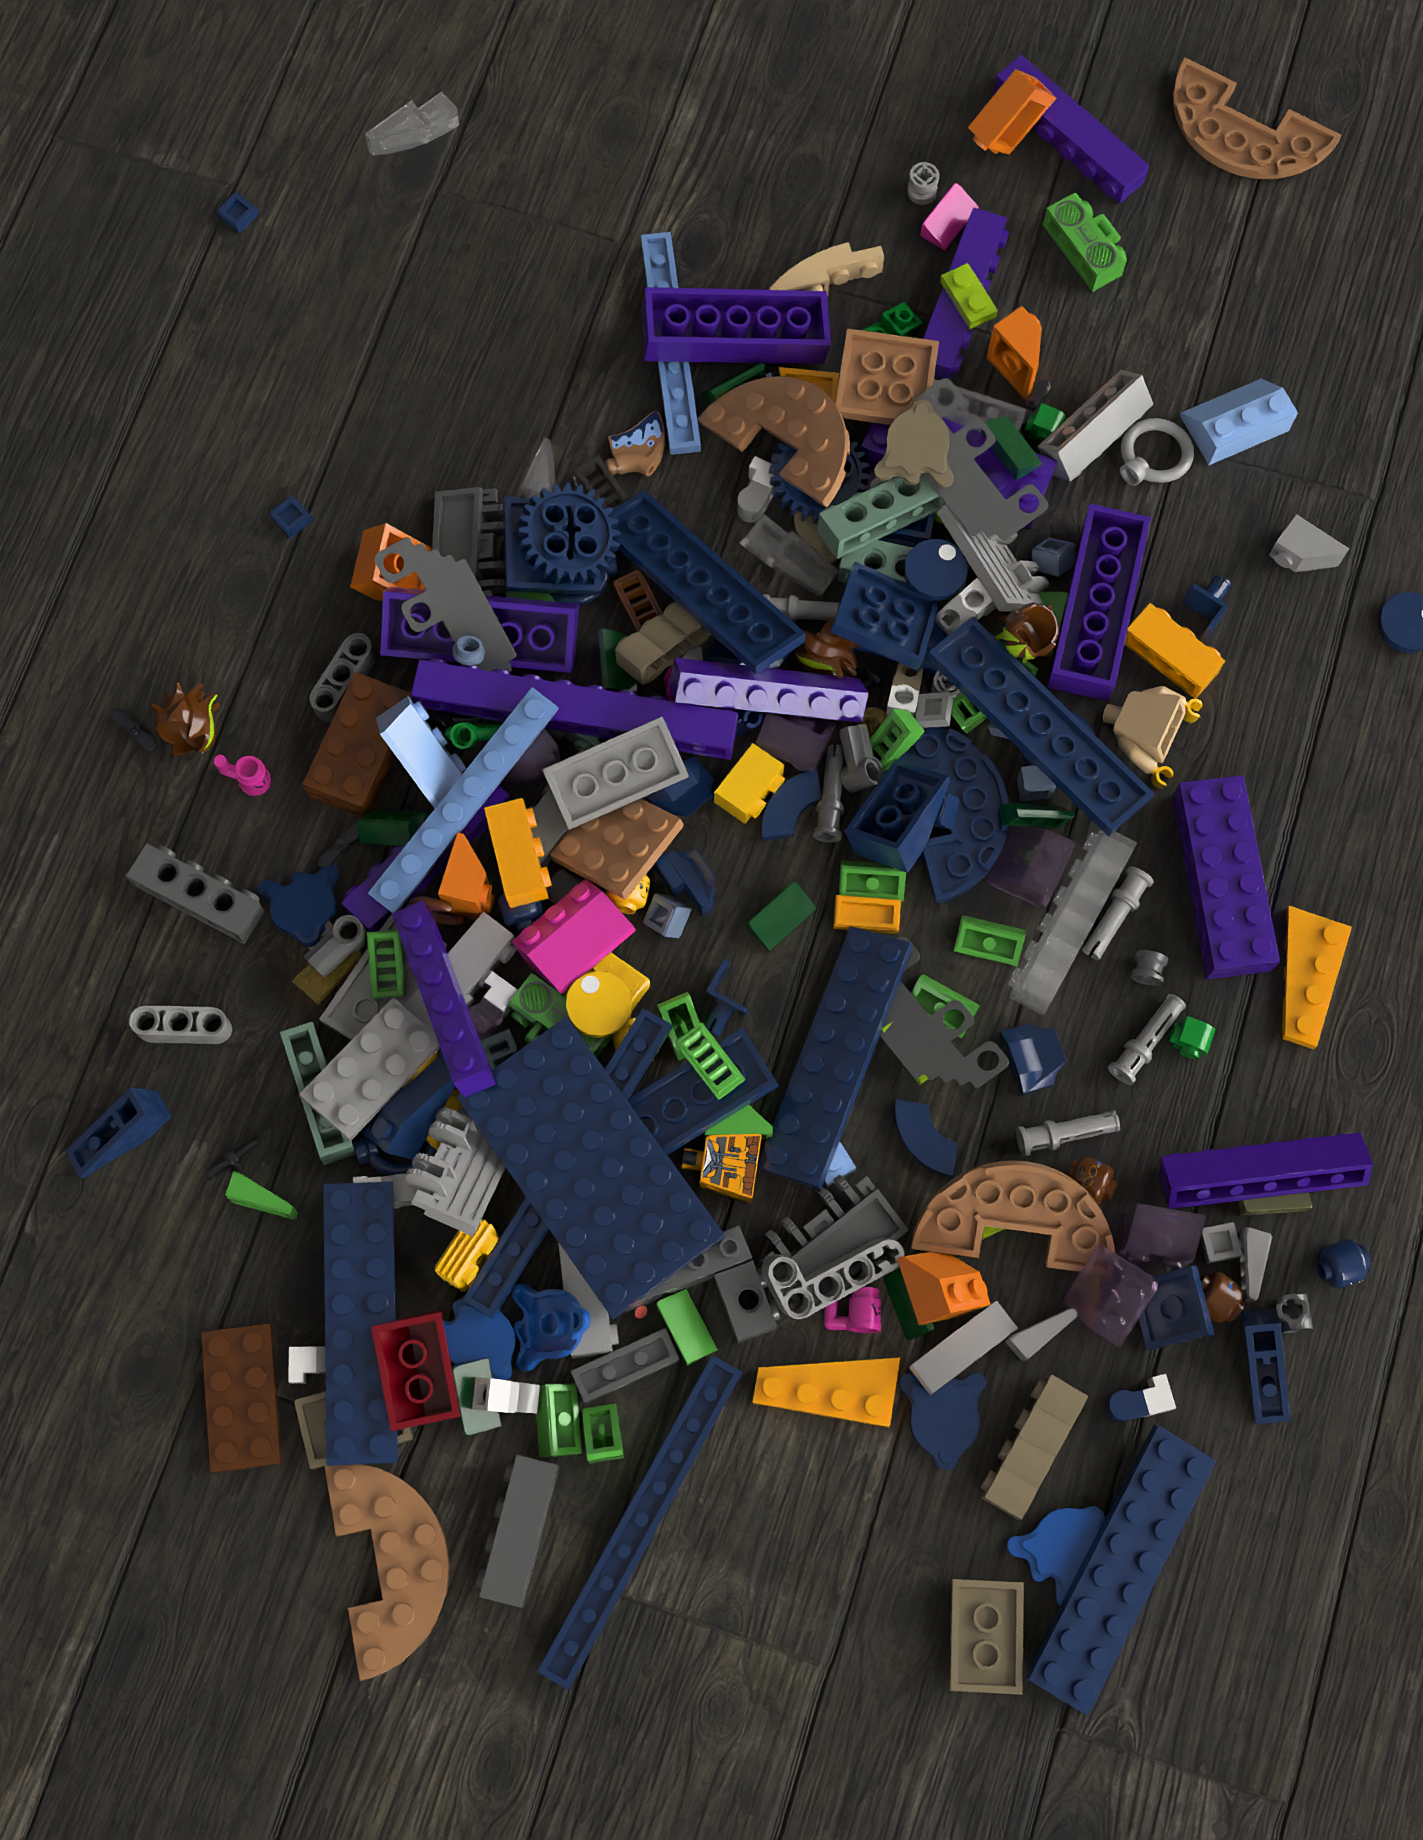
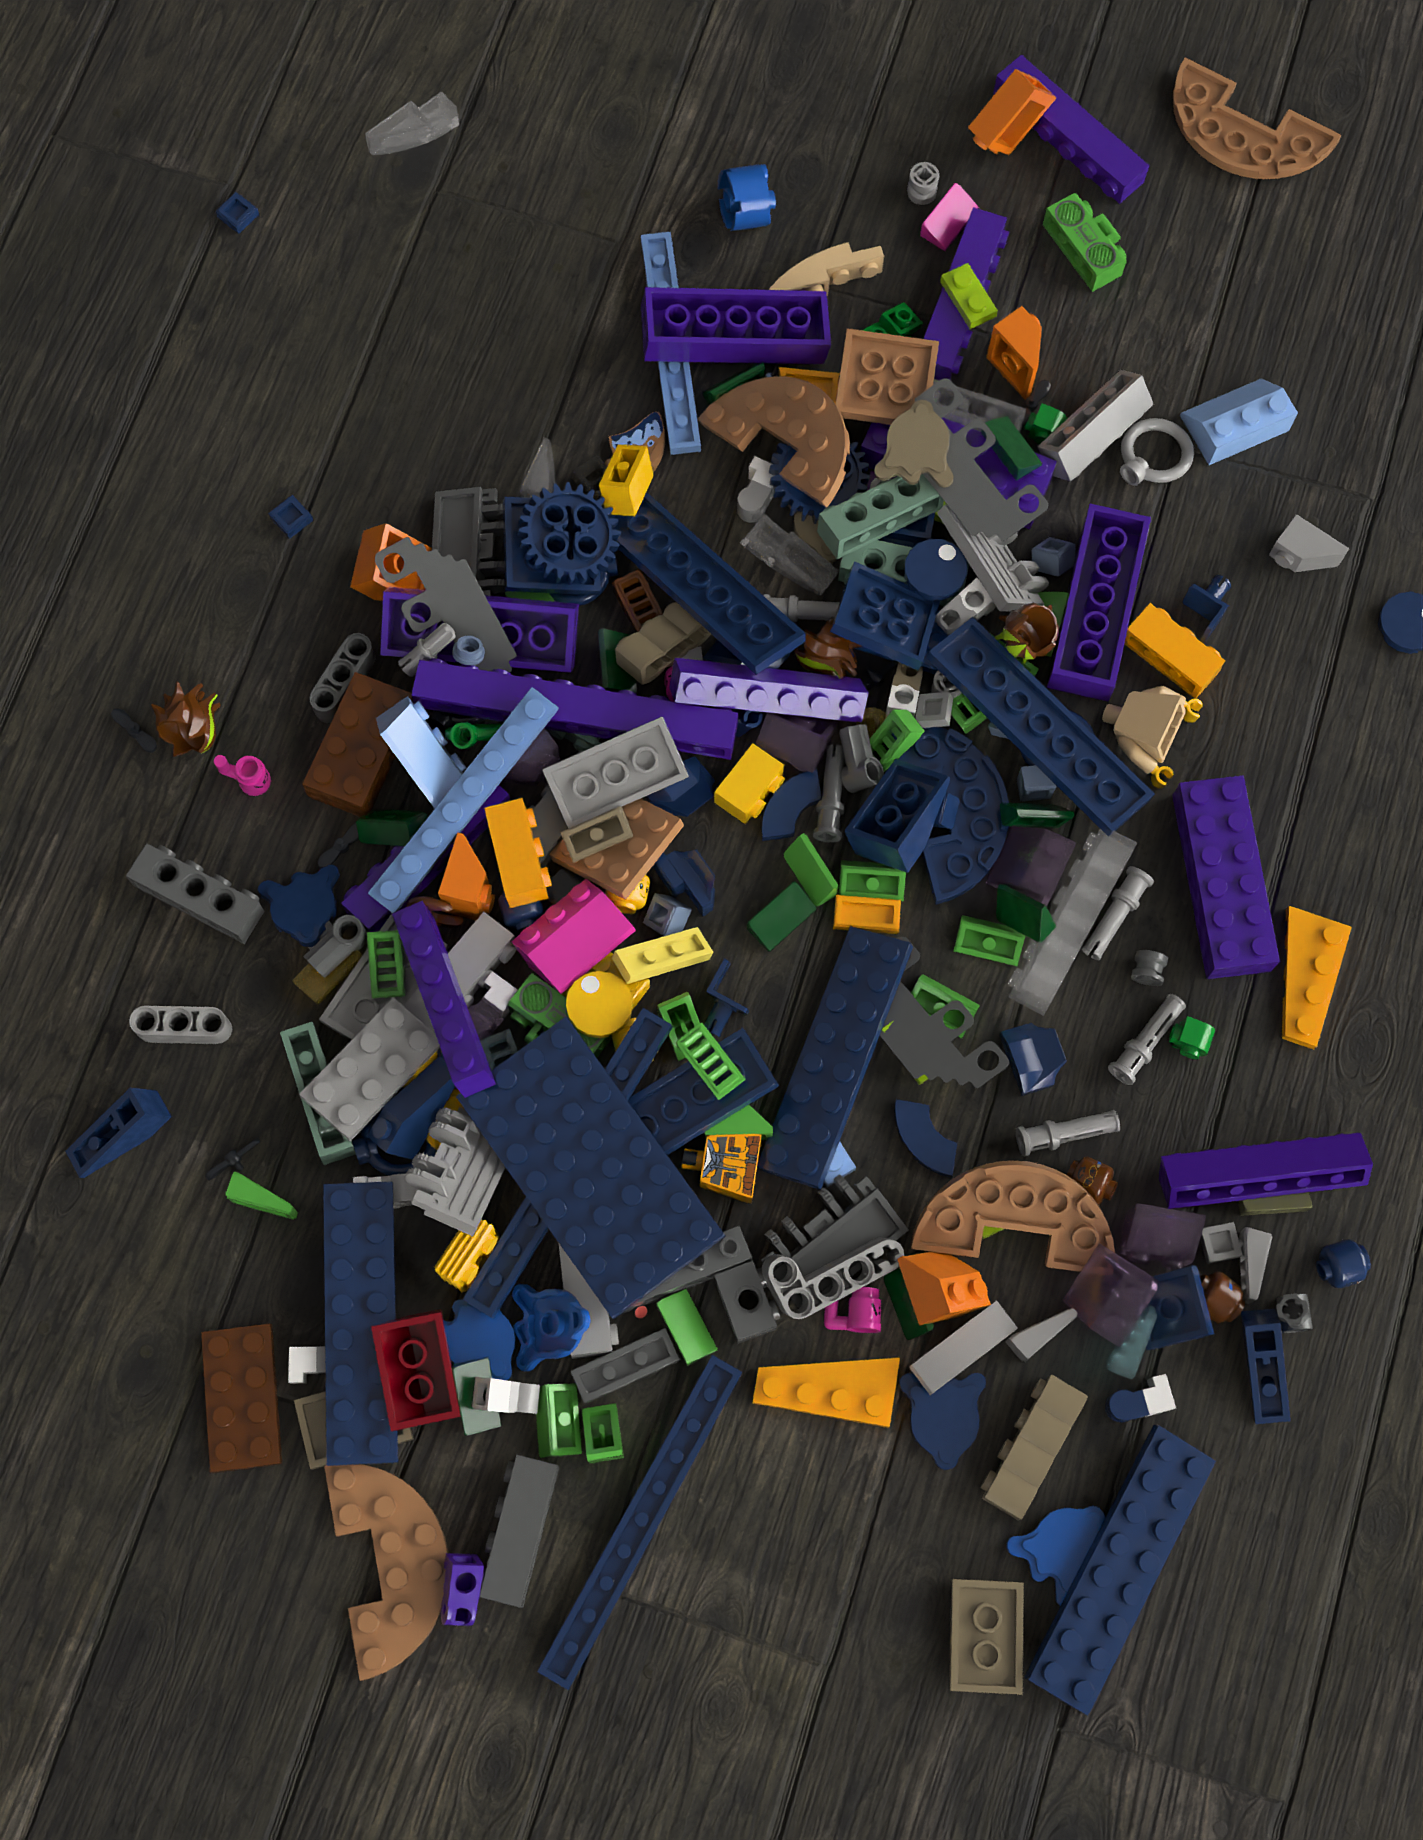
none -> light grey axle [398,623,455,677]
none -> dark purple leg [441,1553,484,1626]
none -> dark tan slope [560,806,634,863]
none -> yellow brick [599,445,654,516]
none -> light yellow plate [612,927,713,984]
none -> blue brick [718,164,776,231]
none -> bright green slope [784,833,838,907]
none -> dark green slope [996,883,1056,943]
none -> clear light blue slope [1106,1305,1157,1379]

